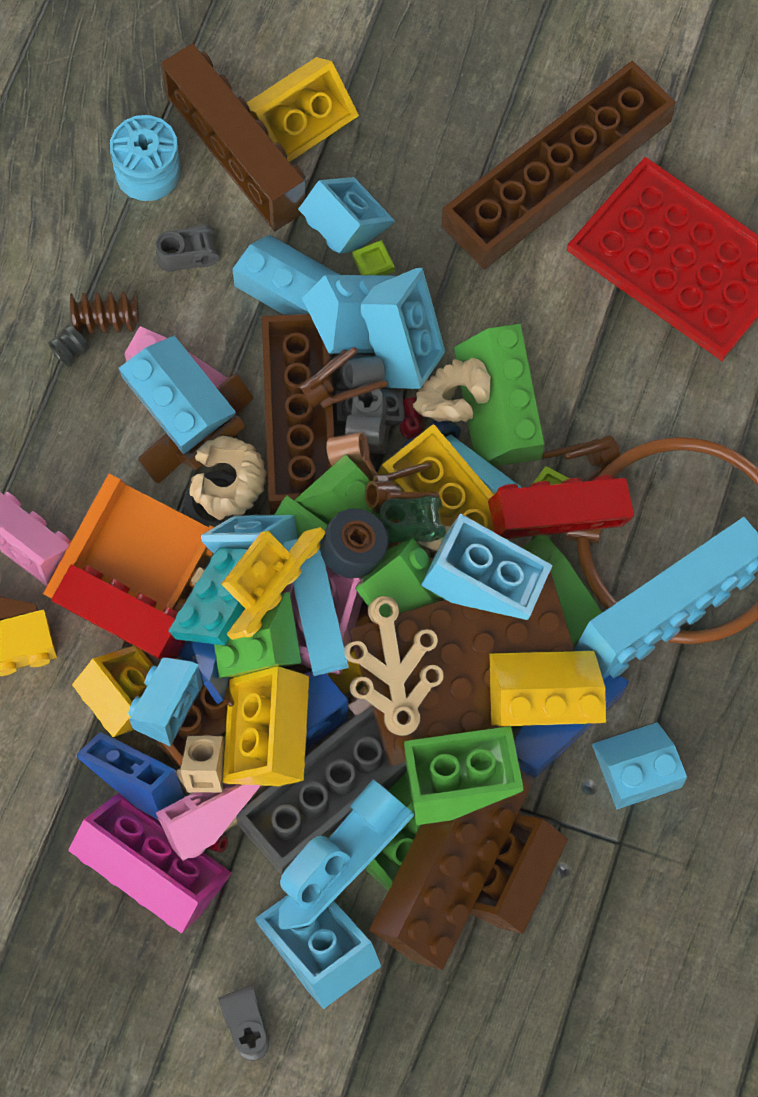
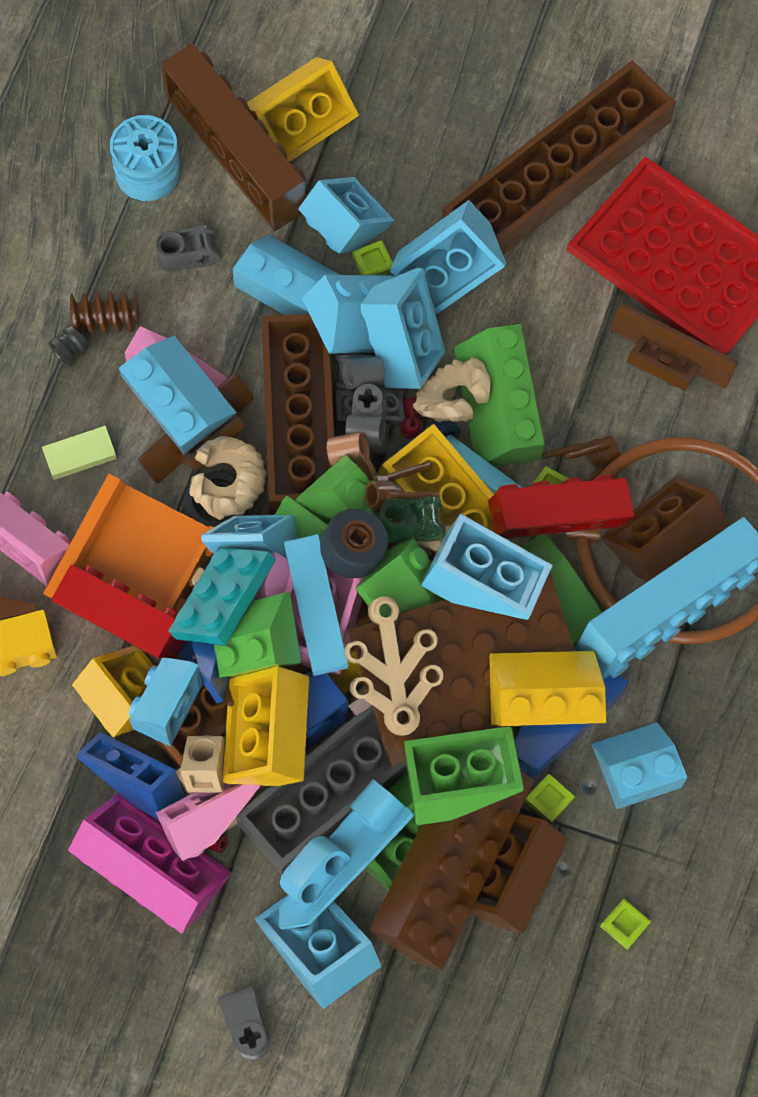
yellow bracket [222,527,326,640] -> none
reddish brown plant [299,347,388,409] -> none
none -> yellowish green tile [42,426,117,480]
none -> medium azure slope [390,200,506,315]
none -> lime plate [525,774,575,825]
none -> lime tile [600,898,651,950]
none -> reddish brown slope [601,477,729,582]
none -> reddish brown bracket [610,303,738,391]

